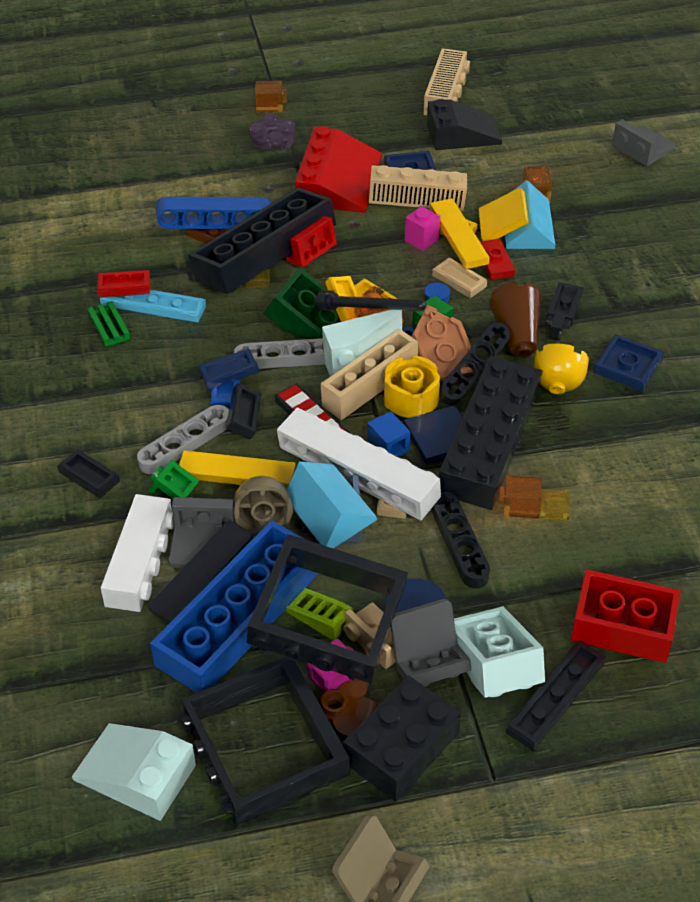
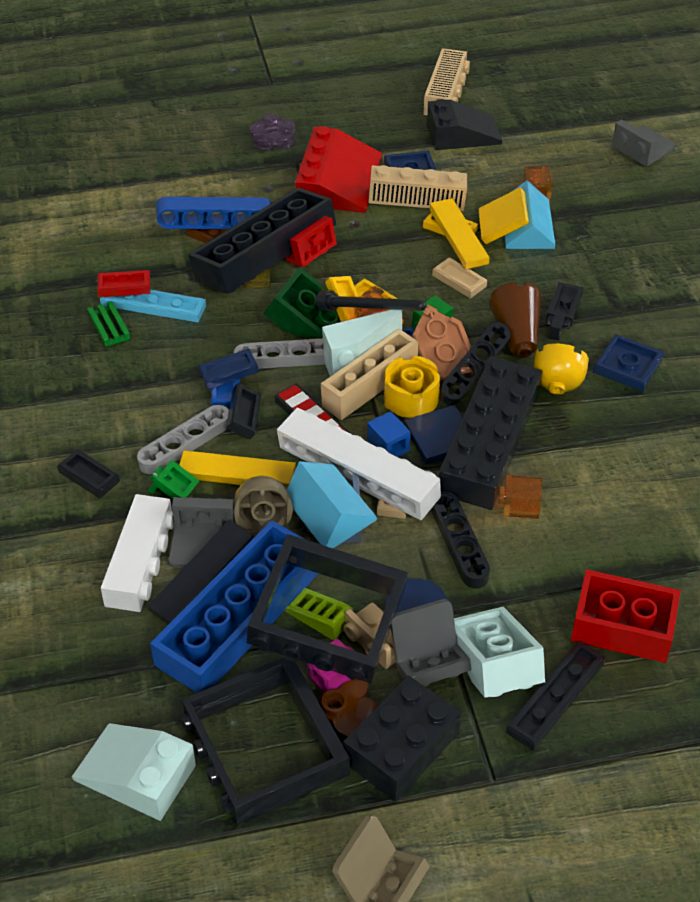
clear orange brick [255,80,287,112] -> none
dark pink brick [405,206,440,251] -> none
blue tile [424,283,450,303] -> none
red plate [480,239,515,280] -> none
clear yellow tile [539,489,570,520] -> none

